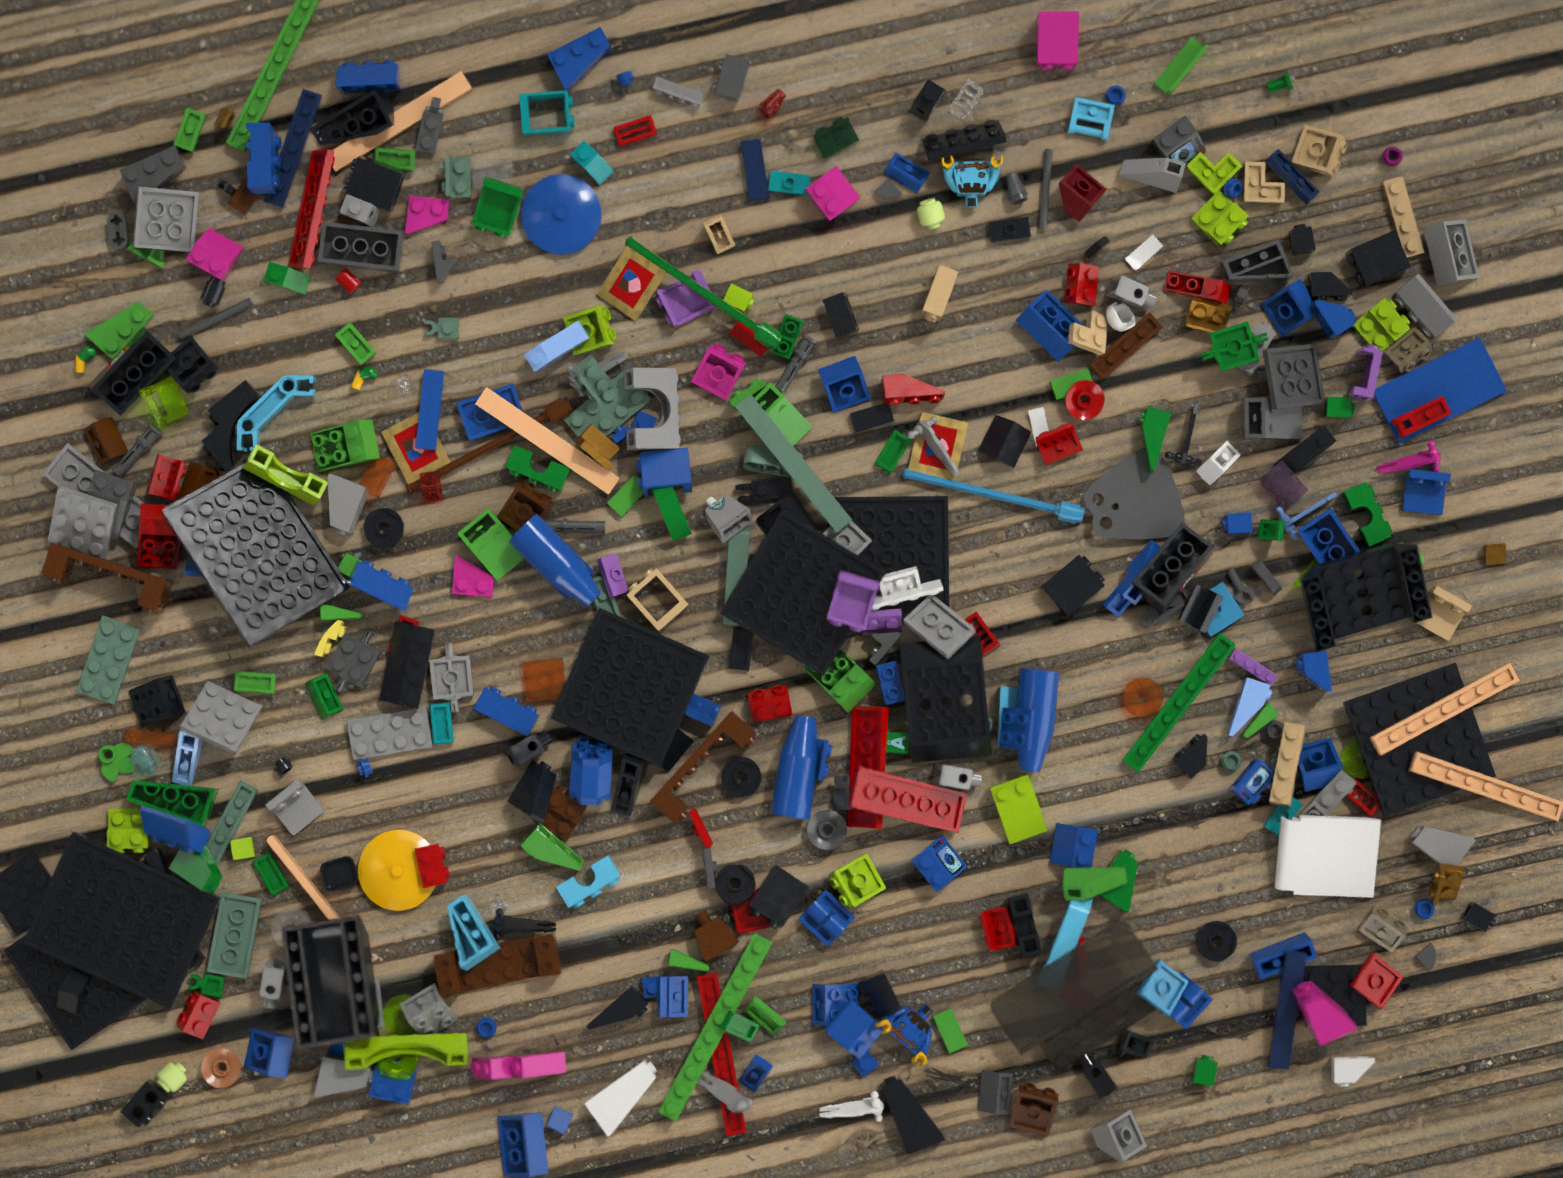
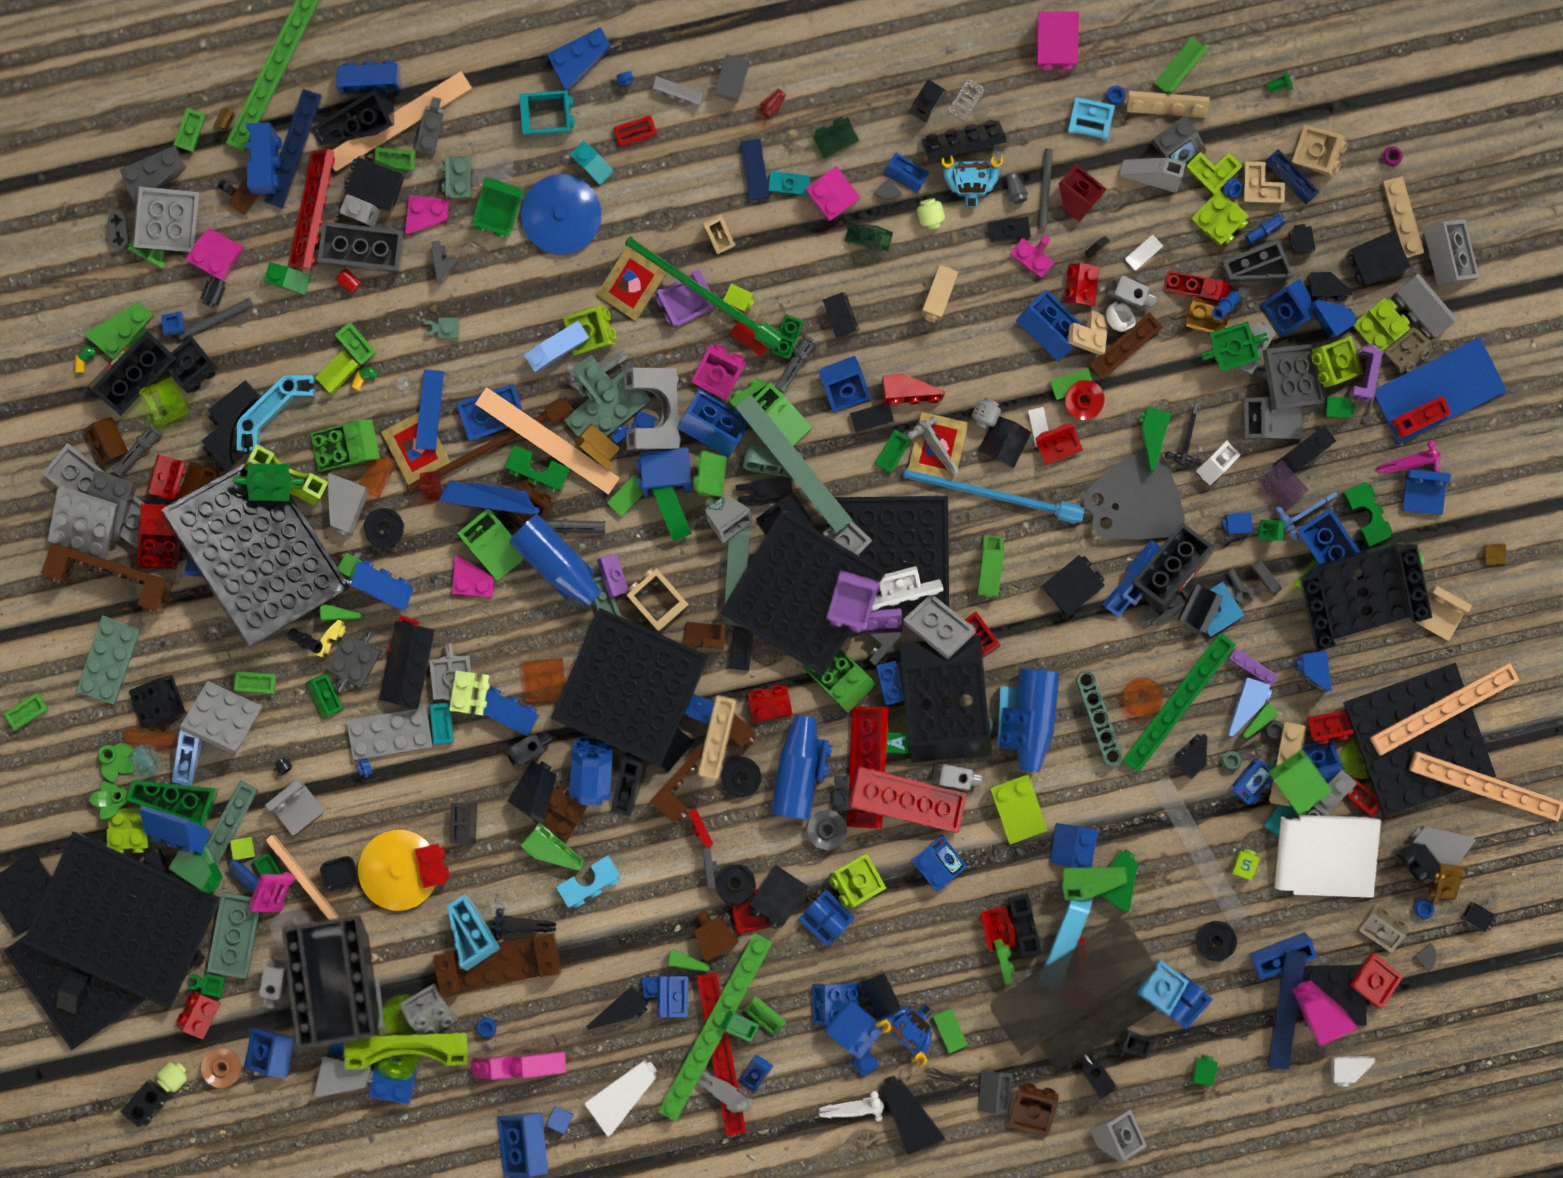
none -> bright green plate [3,692,49,731]
none -> bright green plate [89,781,128,820]
none -> blue plate [161,311,185,337]
none -> blue slope [229,860,259,894]
none -> green plate [234,463,304,501]
none -> dark pink plate [249,872,295,912]
none -> black pin [287,628,323,654]
none -> lime panel [316,350,360,395]
none -> blue wedge [439,480,539,514]
none -> yellowish green plate [449,671,490,715]
none -> black hinge [450,803,477,844]
none -> blue slope [677,389,748,458]
none -> reddish brown panel [683,622,726,649]
none -> bright green slope [694,451,727,498]
none -> tan plate [698,696,737,780]
none -> clear green slope [844,222,893,252]
none -> light grey head [972,398,1001,429]
none -> bright green slope [978,535,1004,598]
none -> bright green plate [994,939,1015,985]
none -> dark pink plate [1010,236,1054,279]
none -> sand green beam [1076,671,1122,766]
none -> tan plate [1127,91,1209,118]
none -> clear tile [1151,775,1248,926]
none -> blue pin [1212,291,1240,320]
none -> lime brick [1230,848,1260,881]
none -> blue pin [1244,214,1285,246]
none -> bright green panel [1268,749,1332,815]
none -> red bracket [1307,710,1354,744]
none -> lime plate [1312,336,1364,387]
none -> dark grey hinge [1363,382,1380,423]
none -> black slope [1393,842,1438,883]

